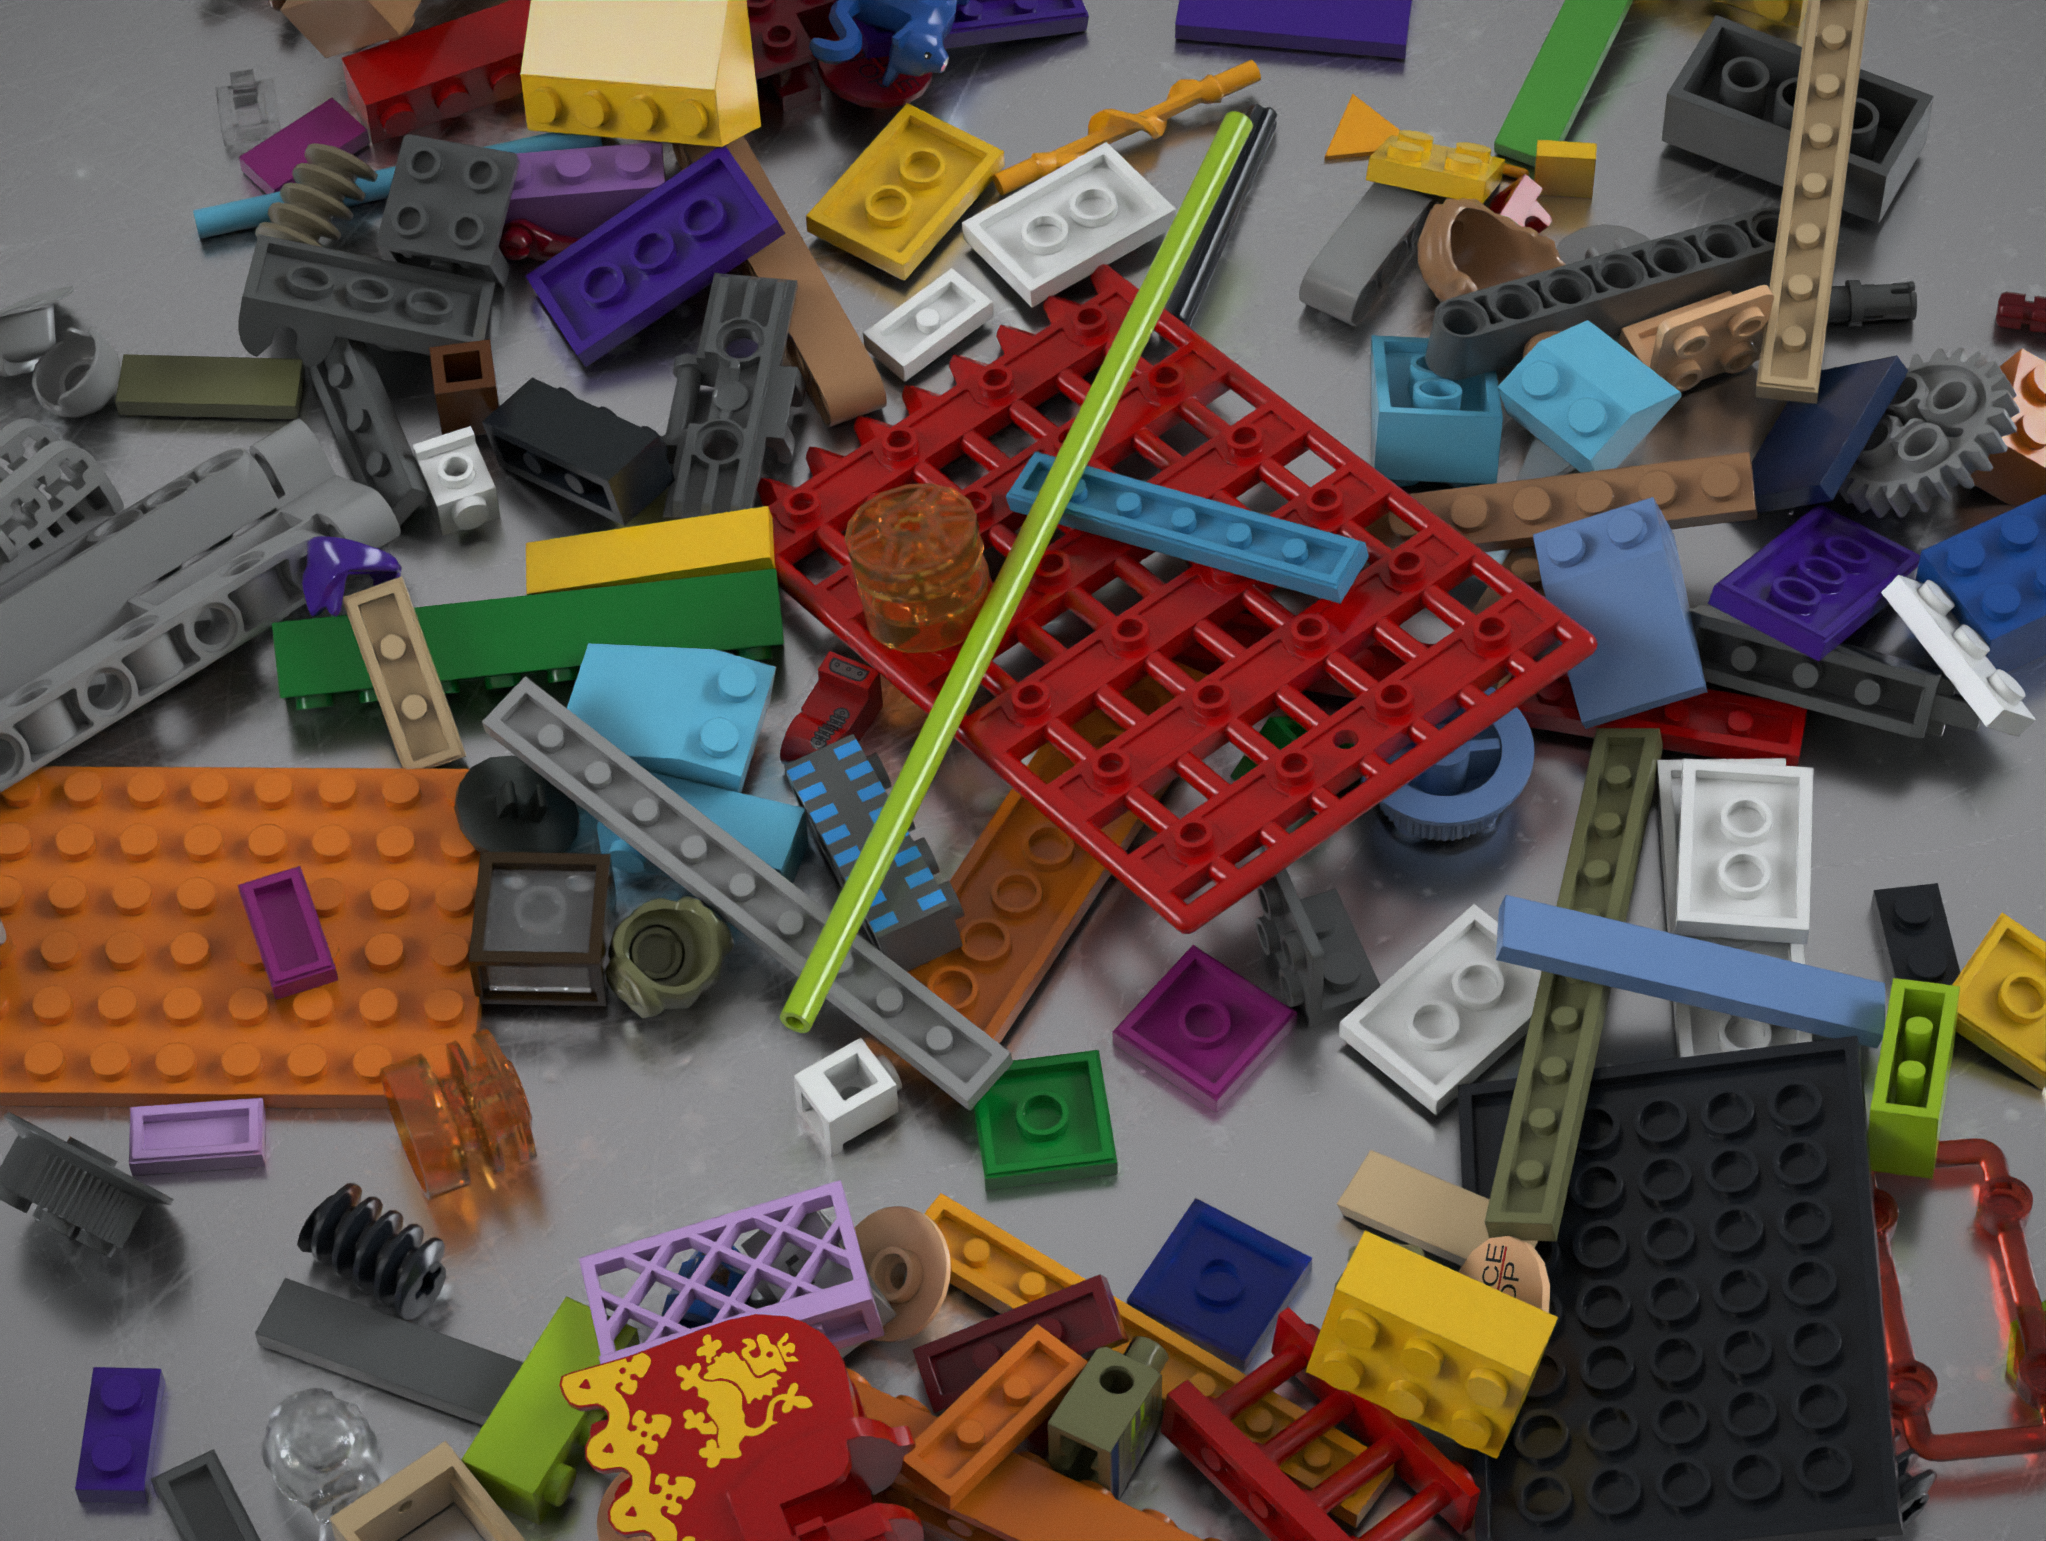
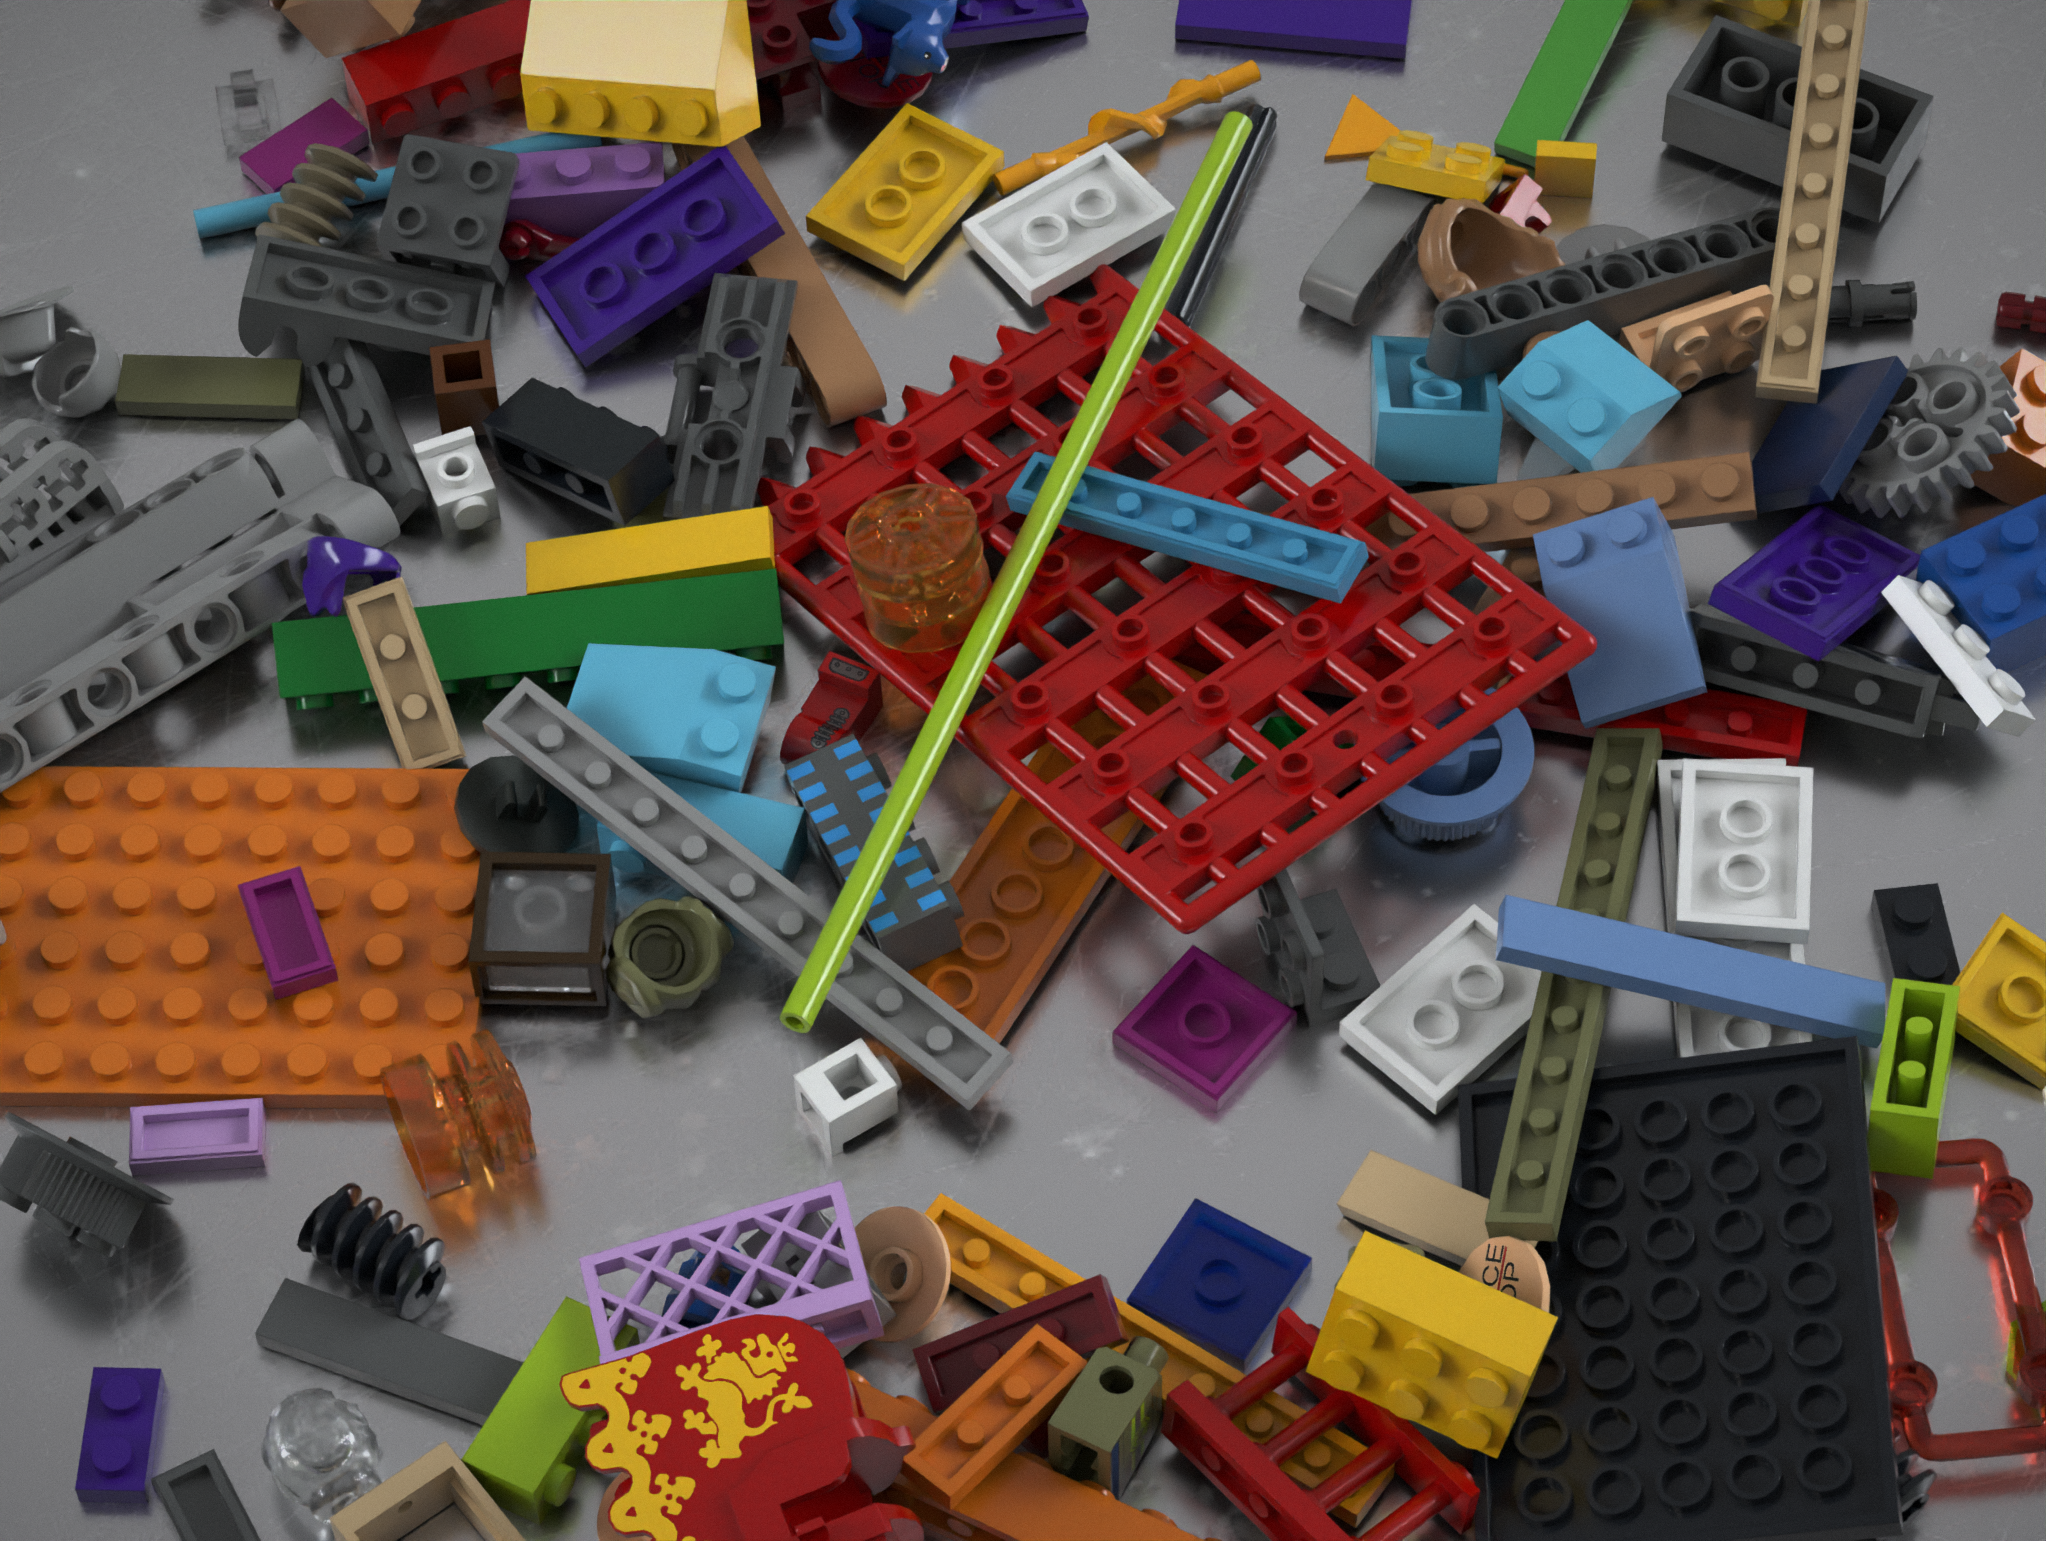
white plate [863,268,993,382] -> none
green tile [973,1050,1118,1191] -> none

